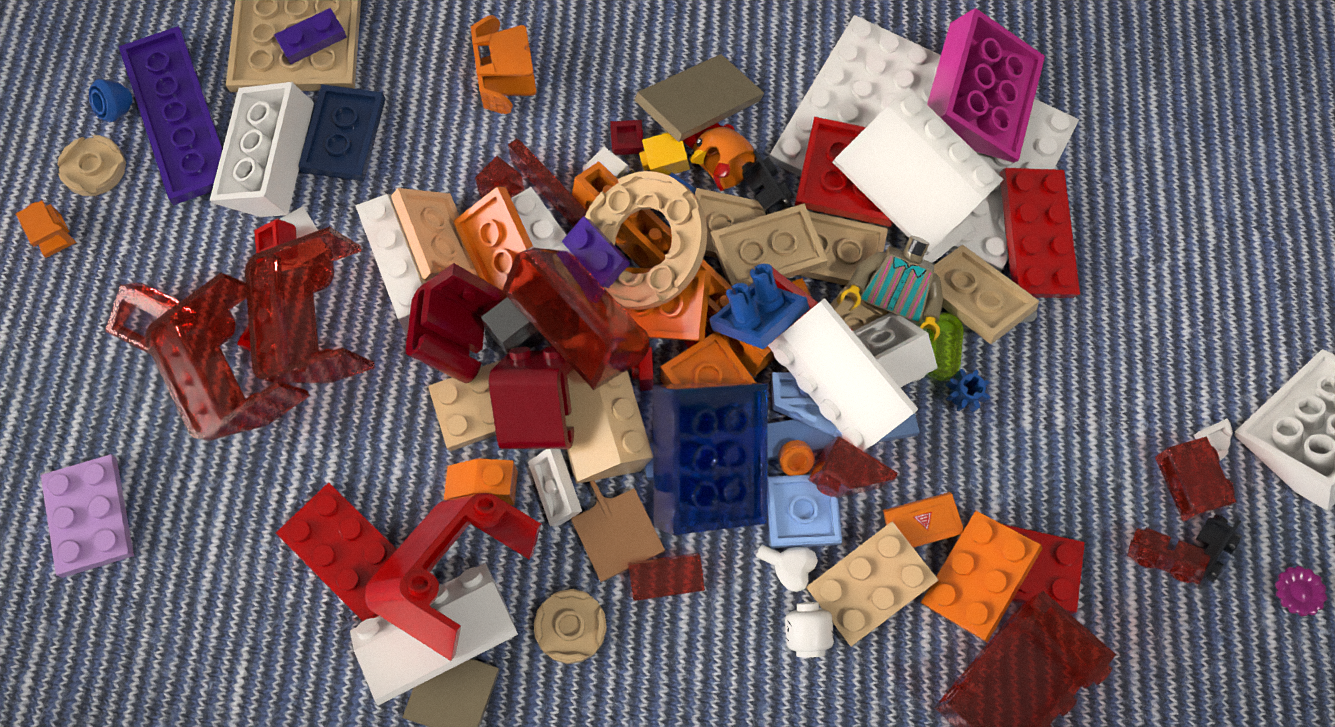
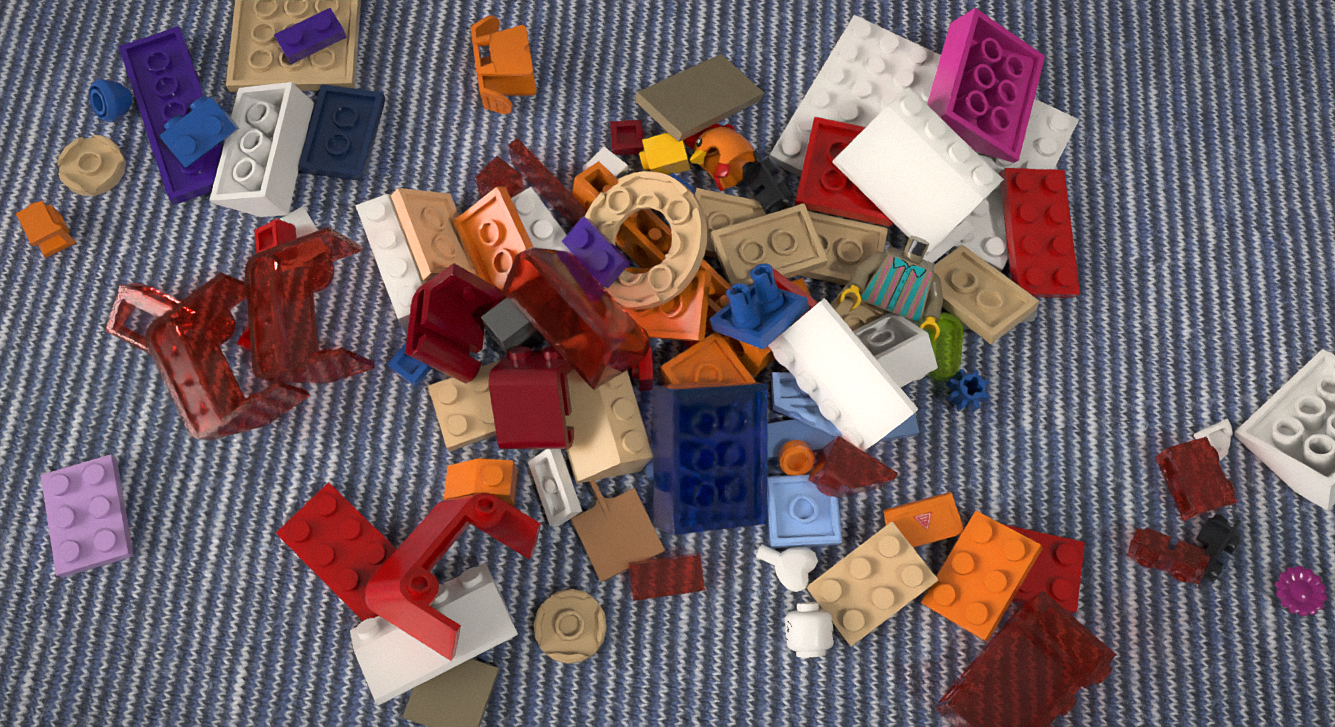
none -> blue bracket [159,95,240,168]
none -> blue plate [387,343,432,388]

